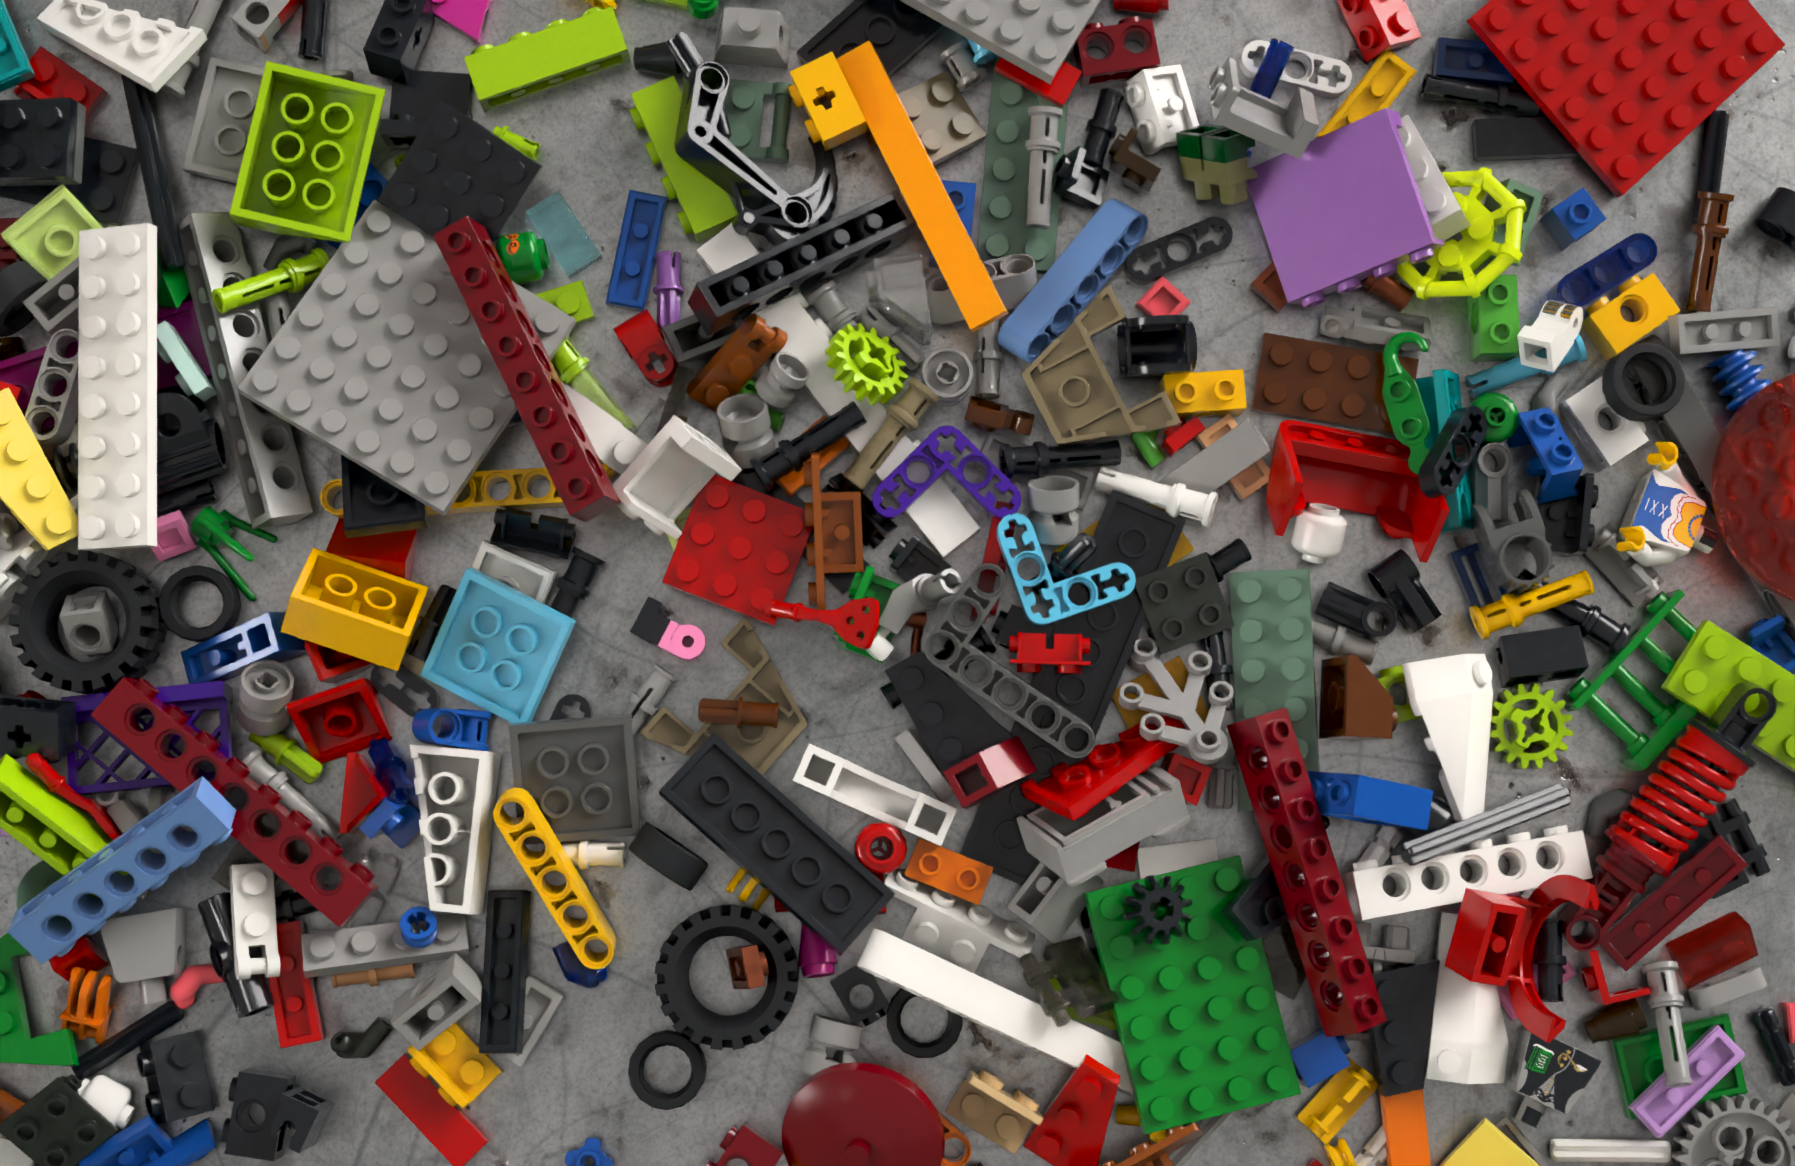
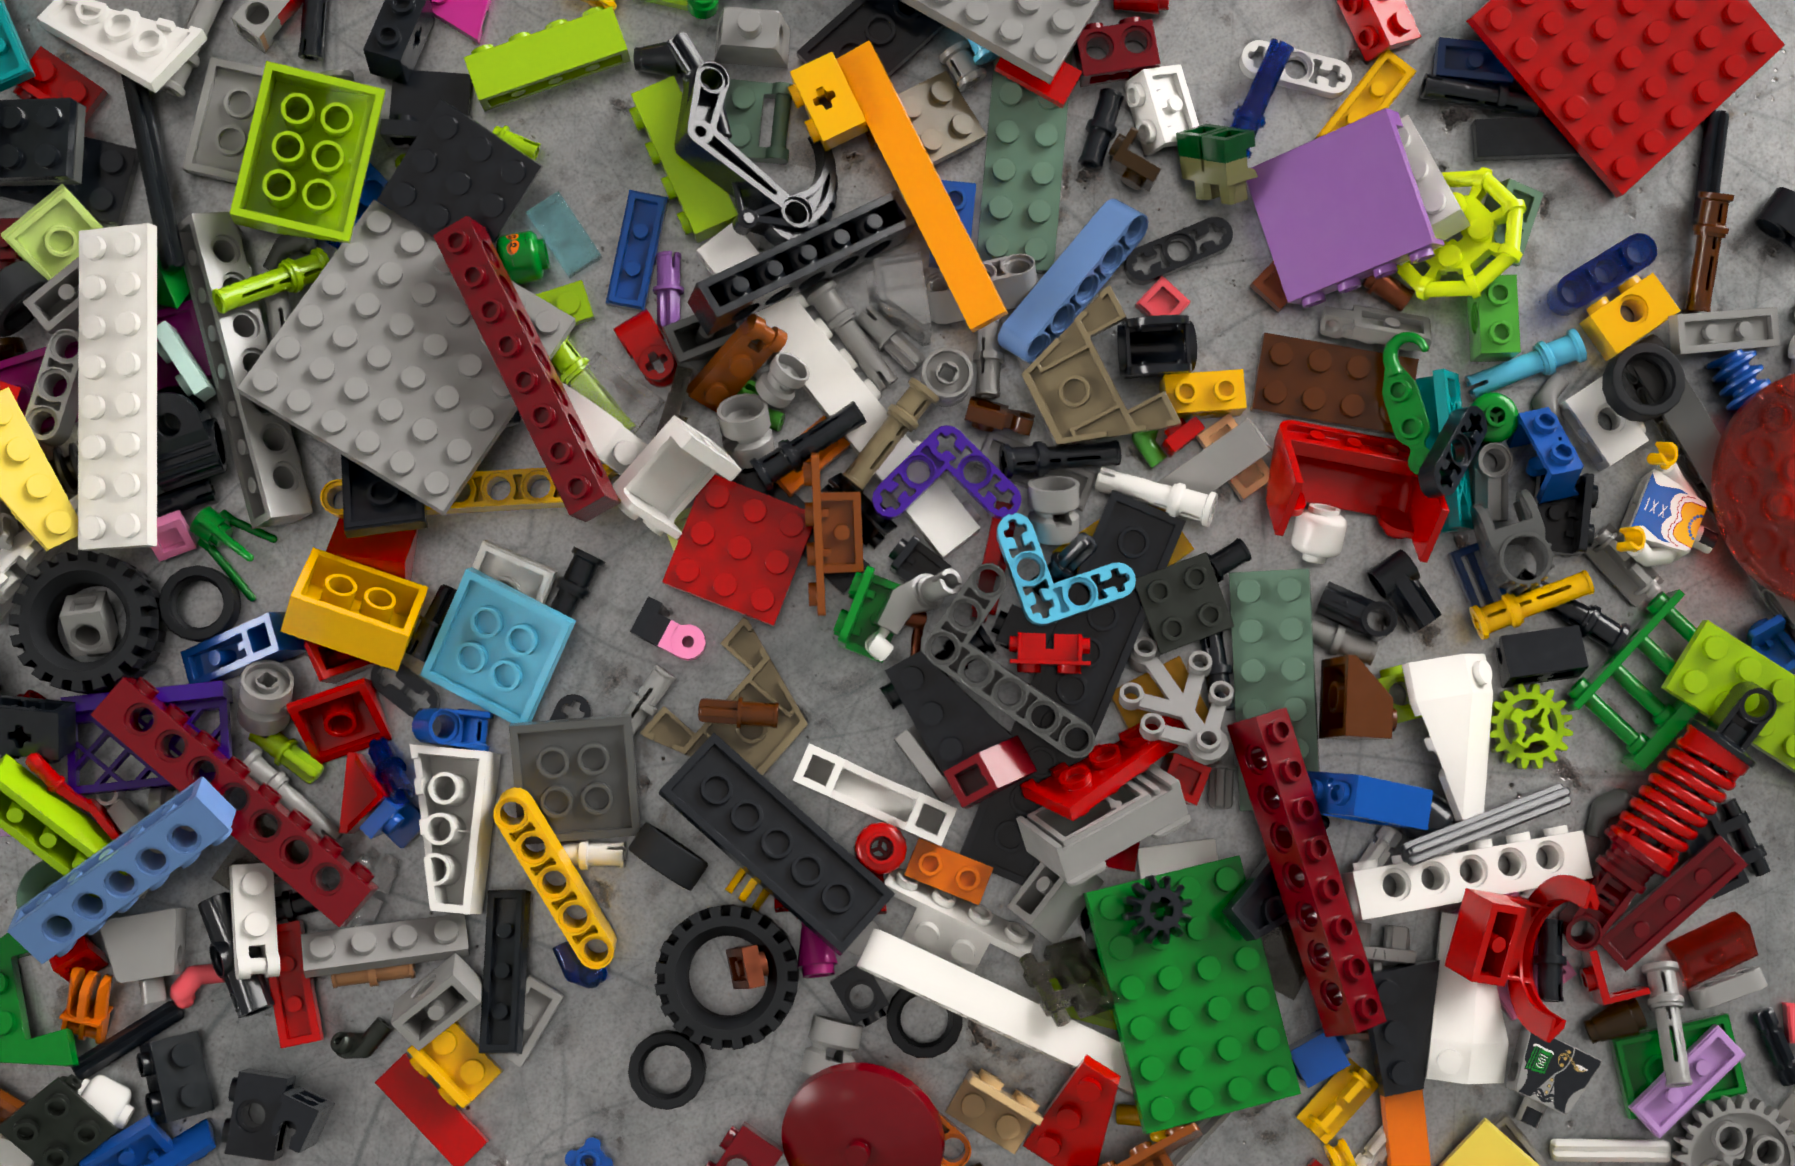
blue bush [400,906,438,948] -> none
black hinge [490,506,576,559] -> none
red piece [764,597,879,650] -> none
lime gear [825,323,908,406] -> none
light grey pin [1025,106,1063,229] -> none
black bracket [1053,146,1110,210] -> none
light grey panel [1208,57,1319,159] -> none
white leg [1517,300,1583,373] -> none
blue brick [1540,187,1607,251] -> none

